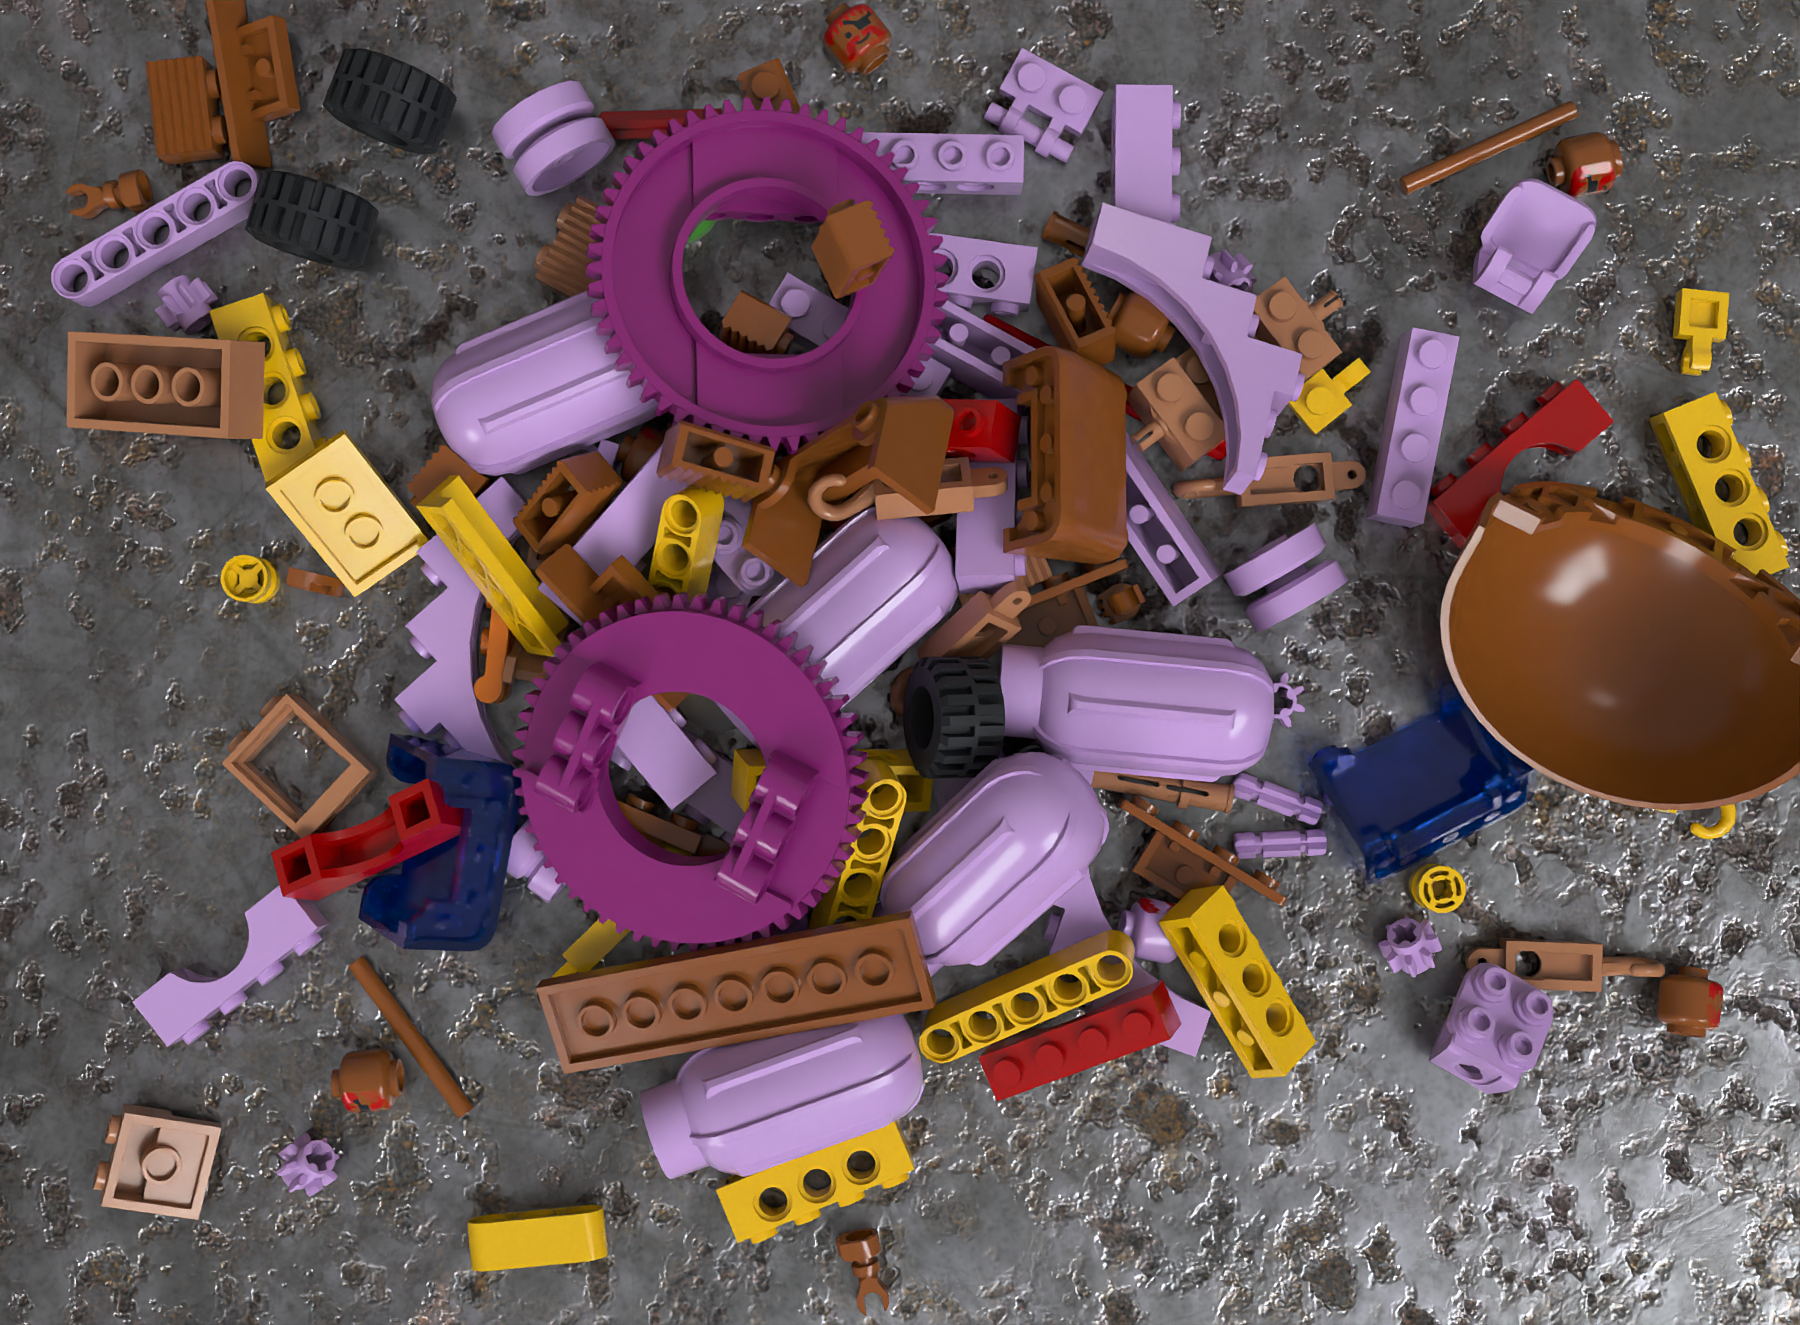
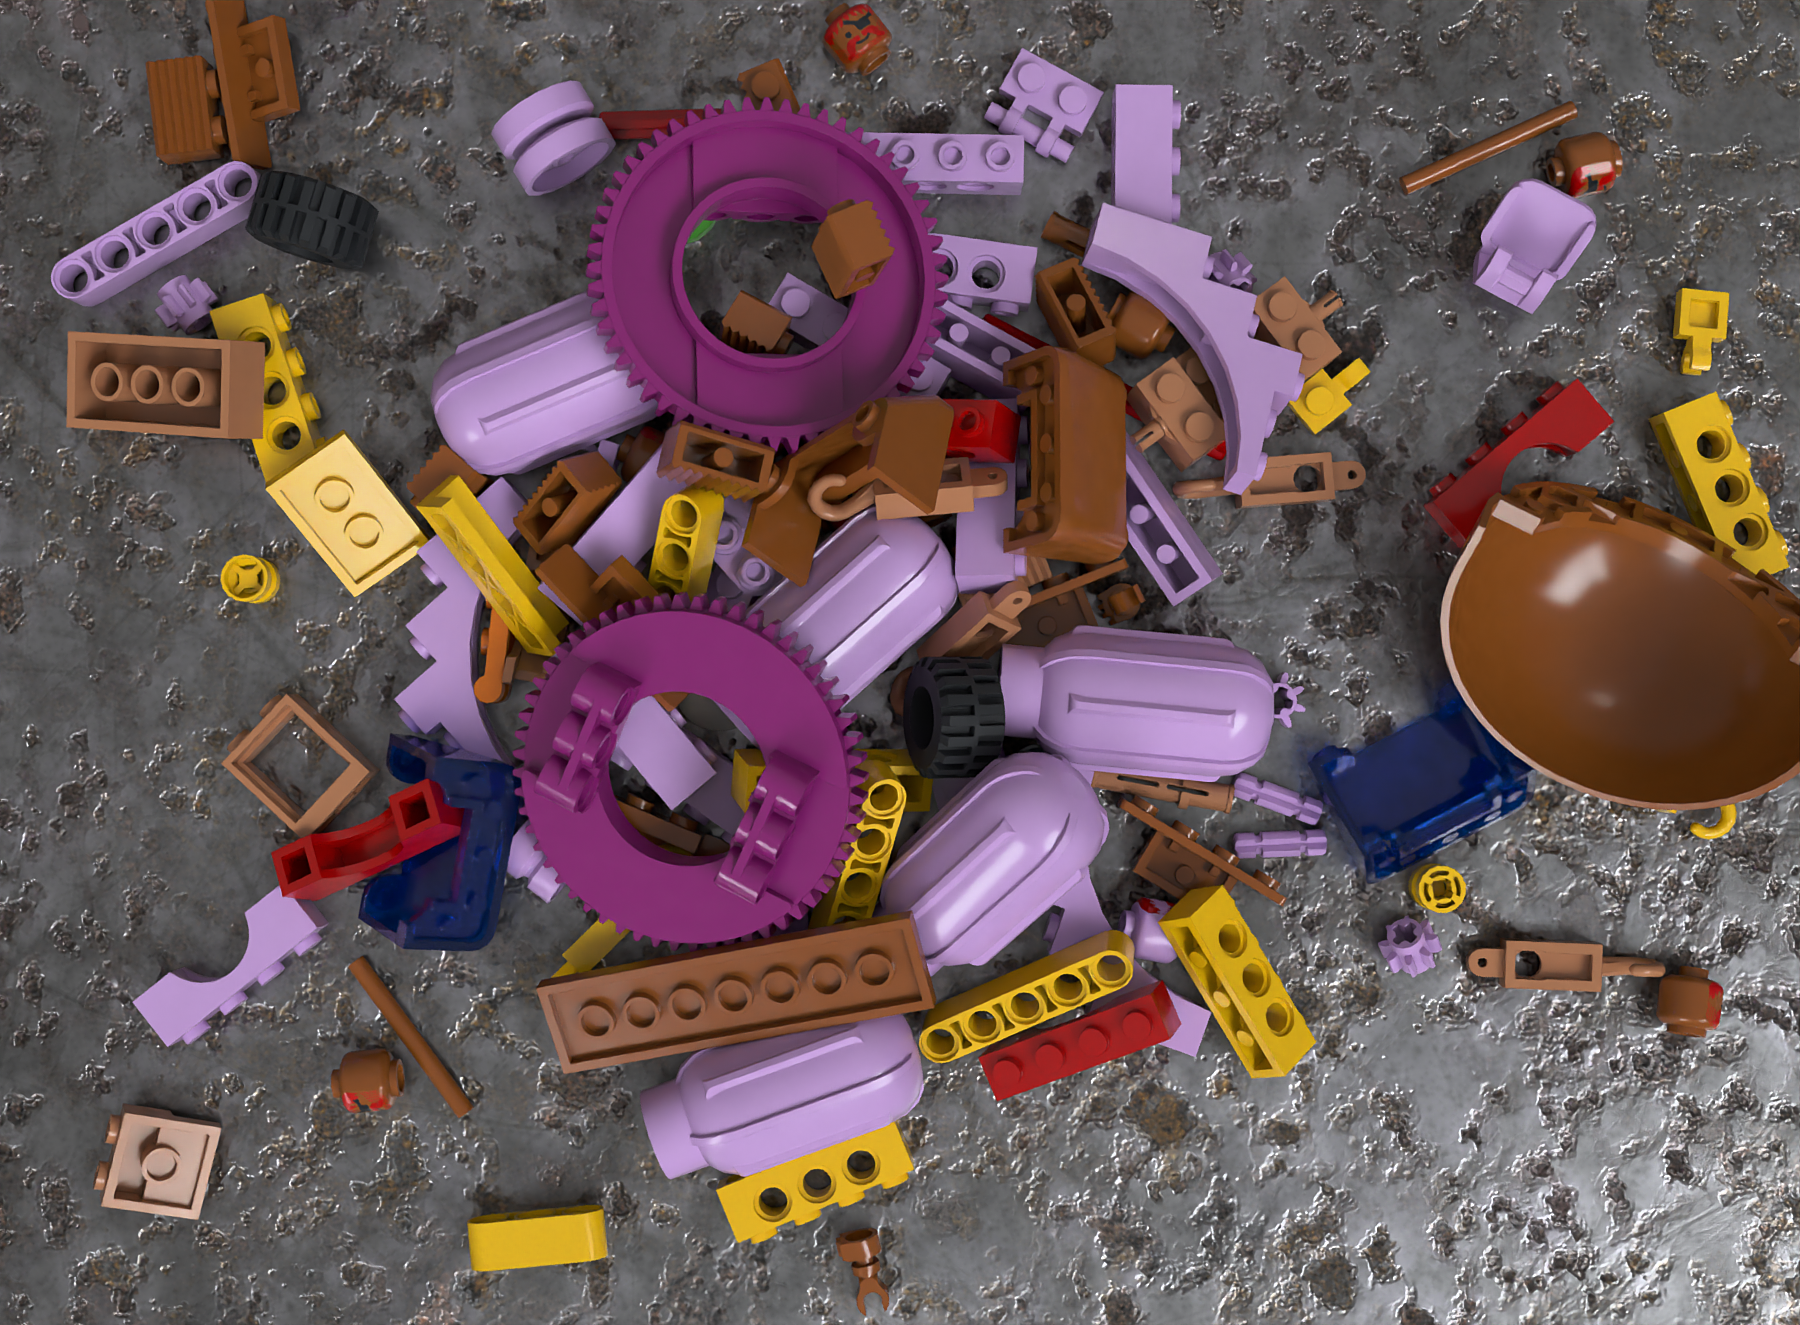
dark orange piece [65,169,155,219] -> none
lavender gear [276,1133,340,1197] -> none
dark orange tile [285,567,345,598] -> none
black tyre [323,48,457,154] -> none
nougat brick [534,195,601,298] -> none
lavender wheel [1223,523,1349,633] -> none
lavender brick [1365,327,1460,528] -> none
lavender piece [1429,963,1554,1094] -> none

